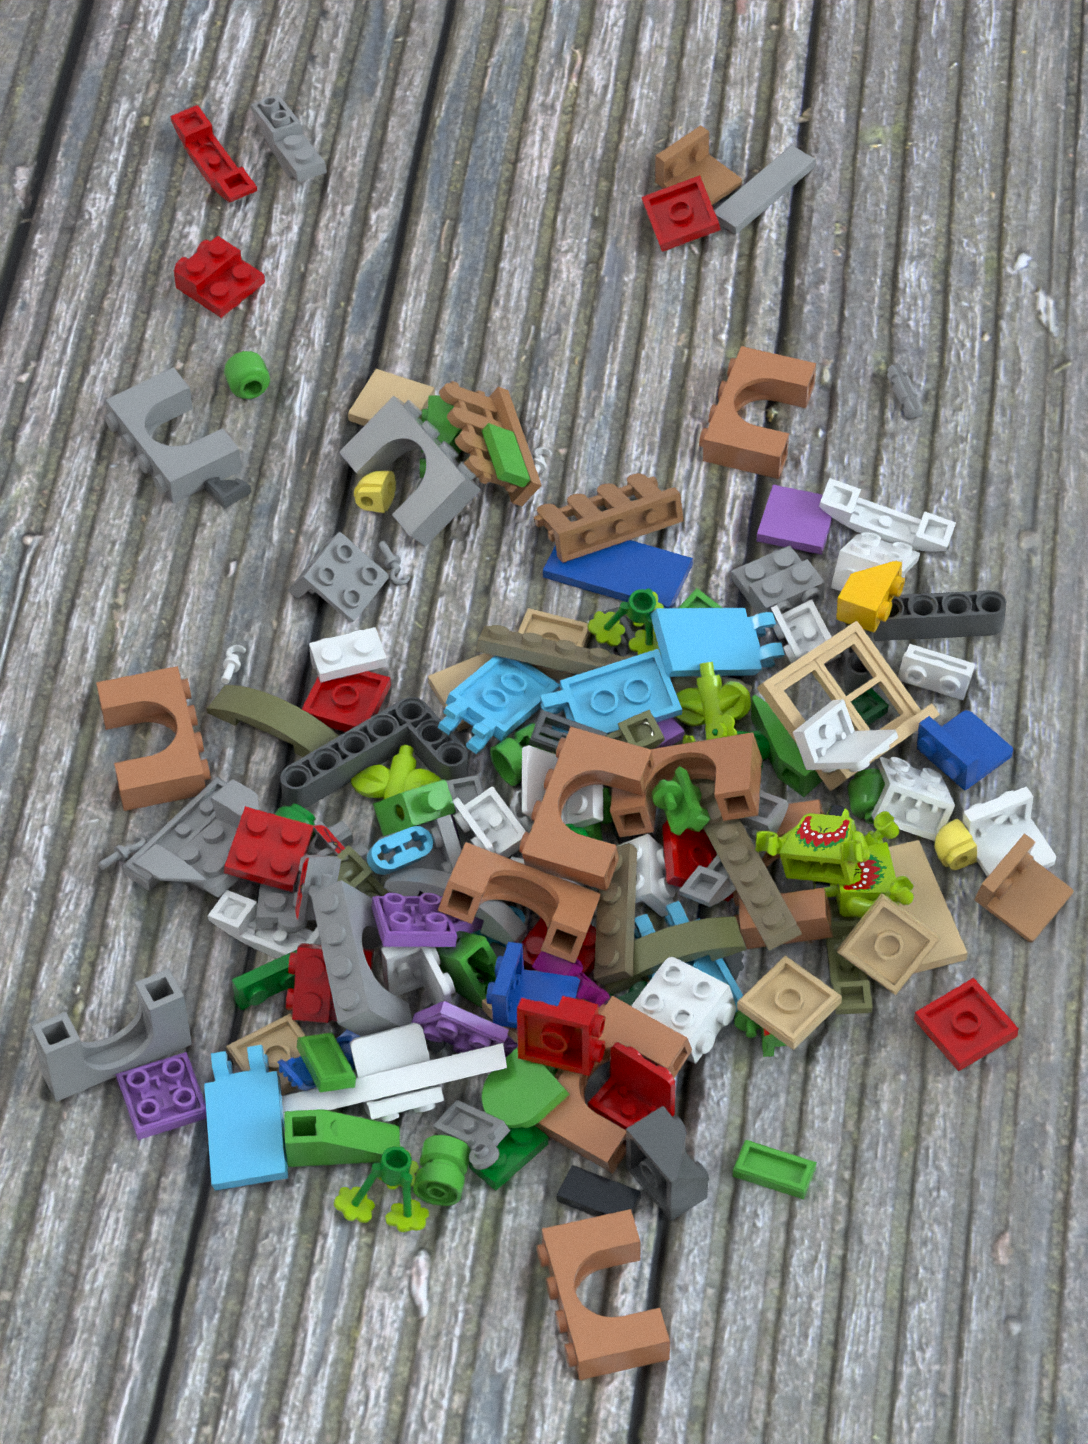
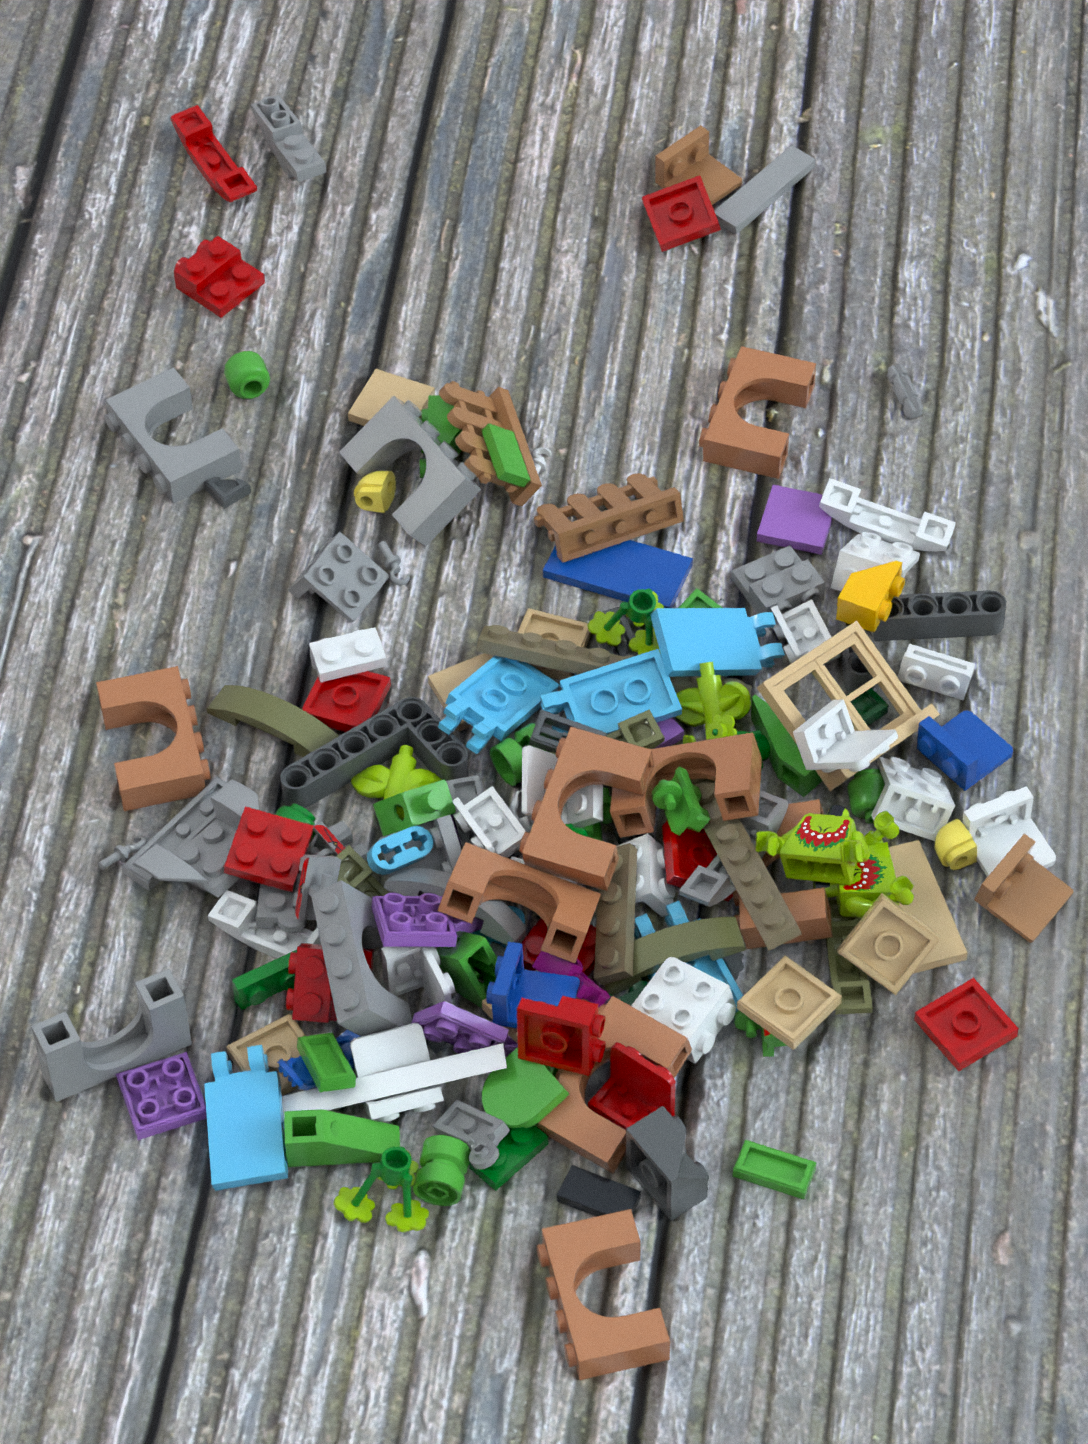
white hand [221,645,246,684] -> none

